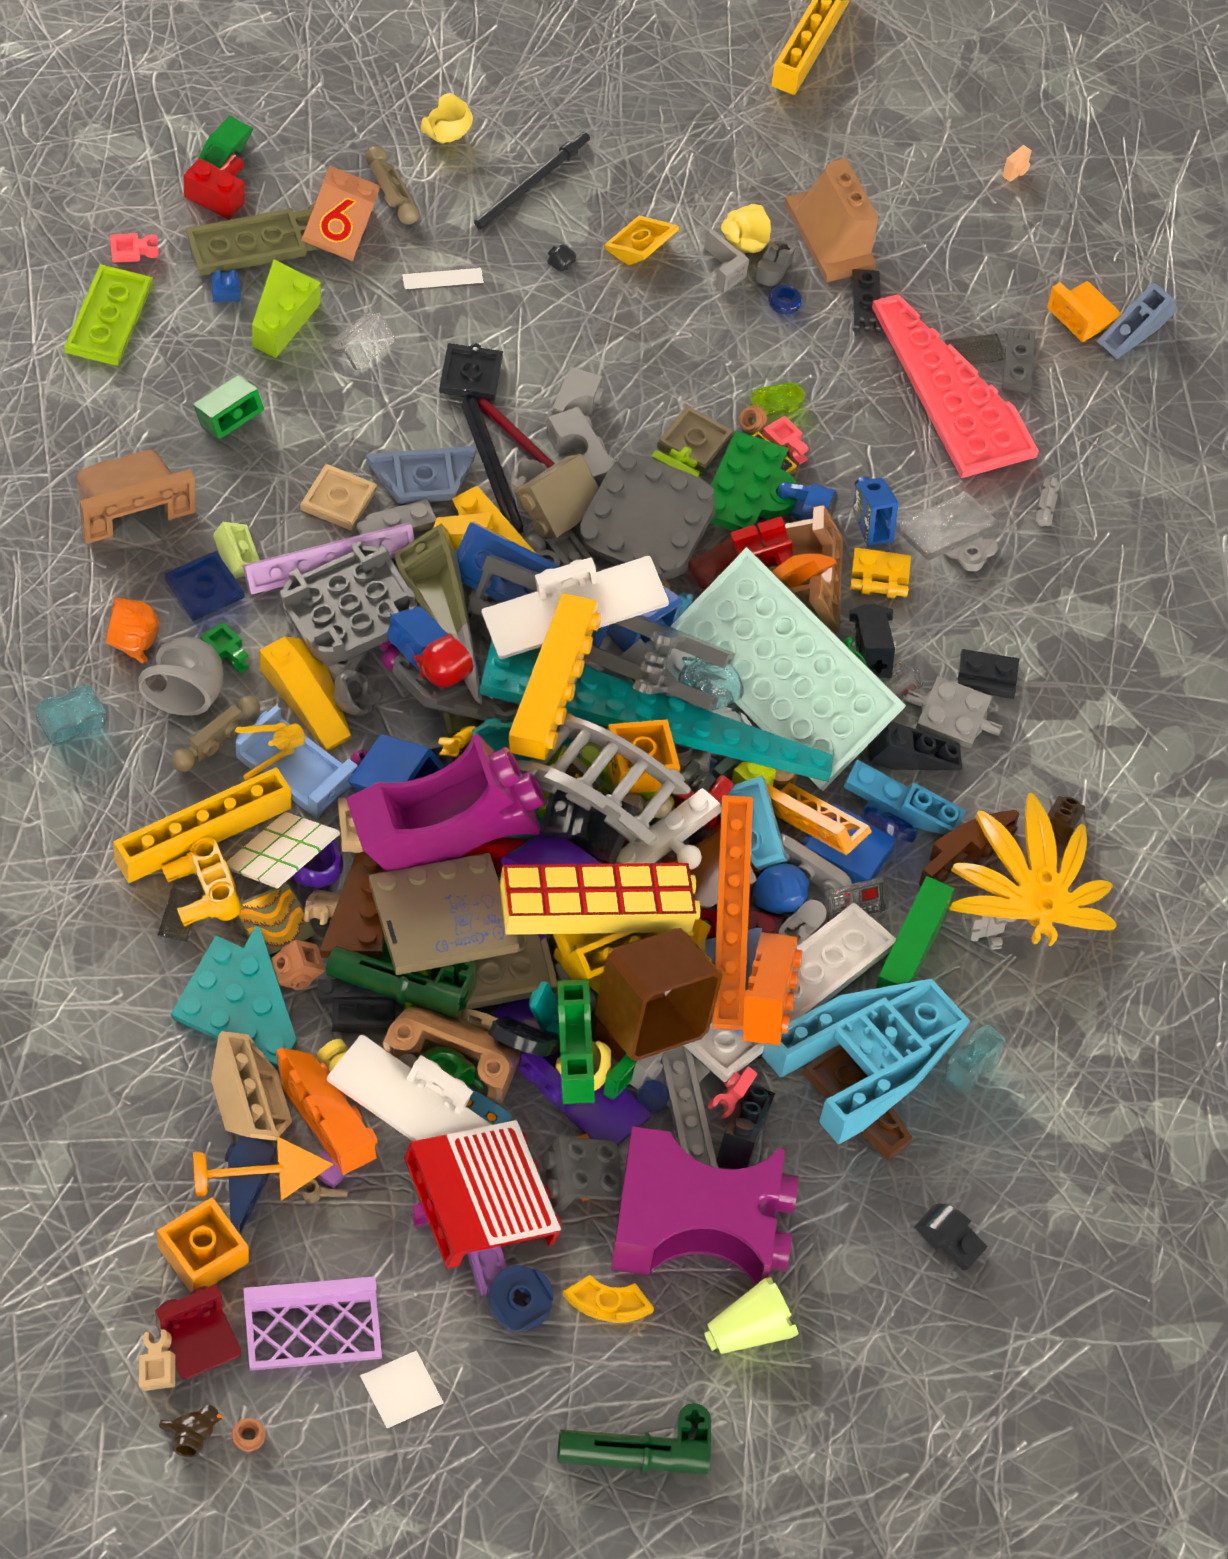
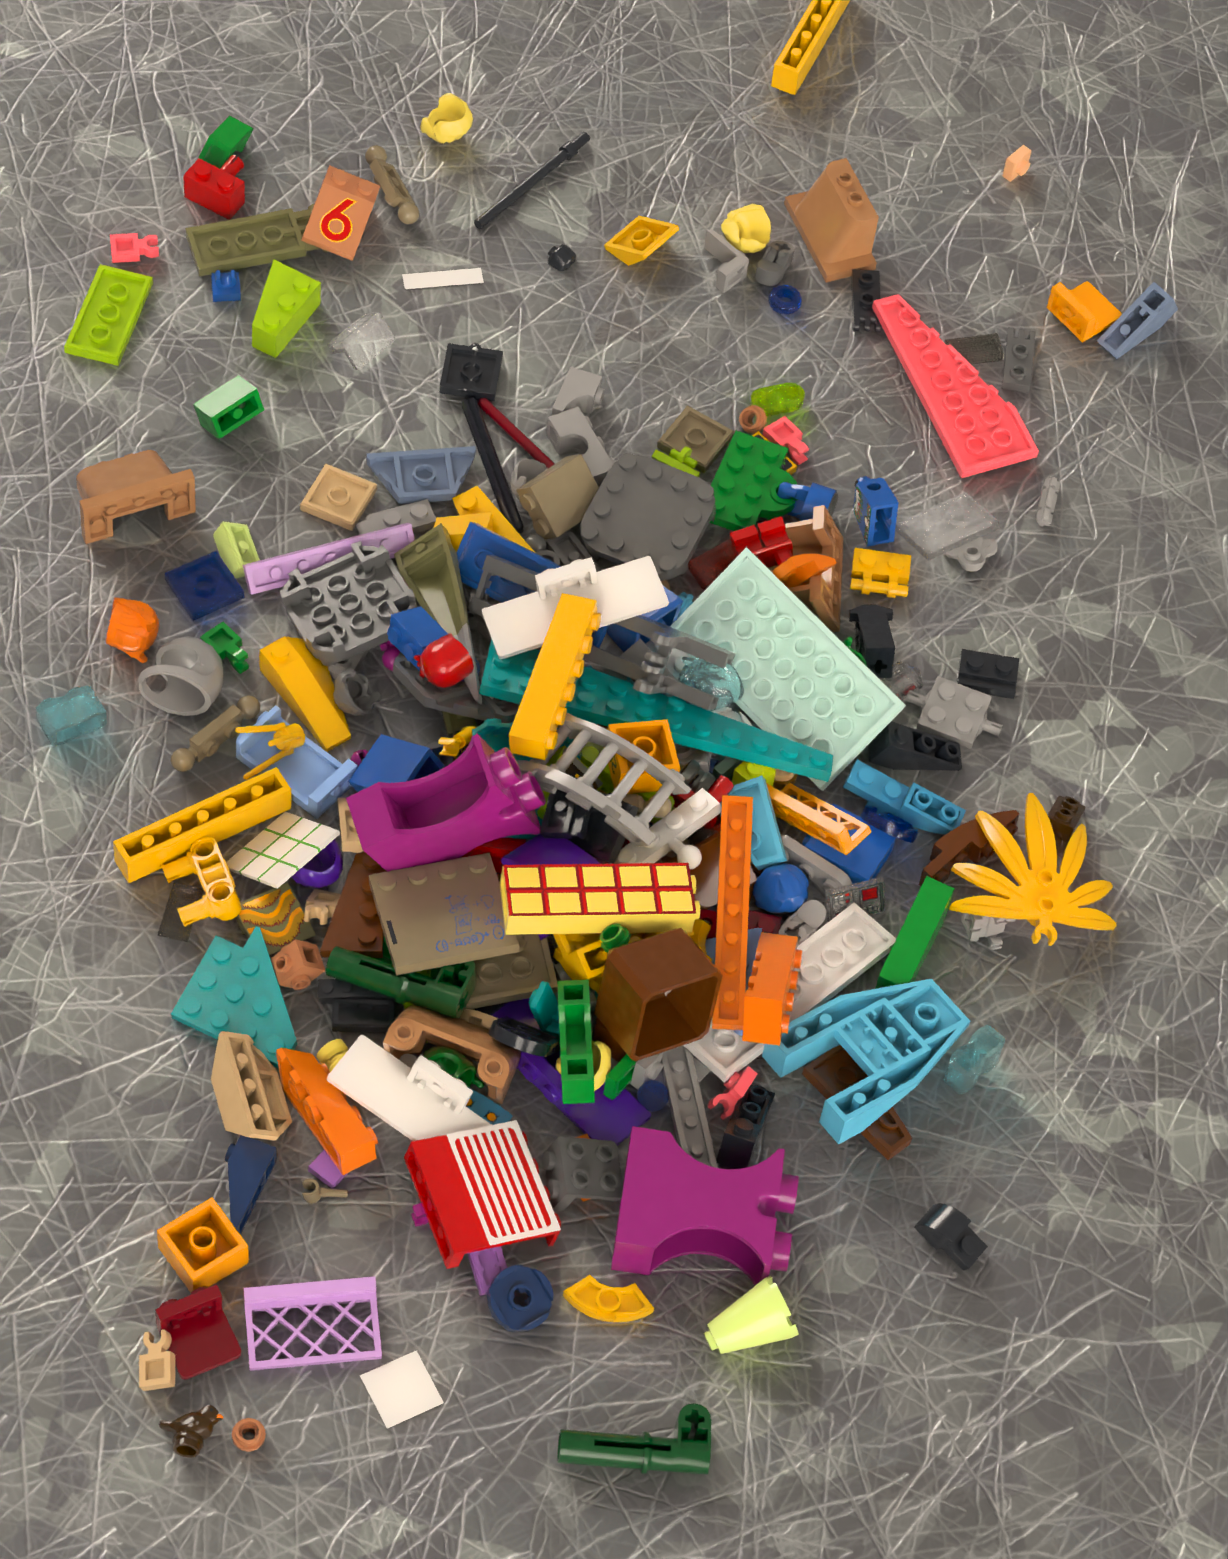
light orange piece [193,1136,334,1201] -> none
none -> green plate [600,923,631,953]

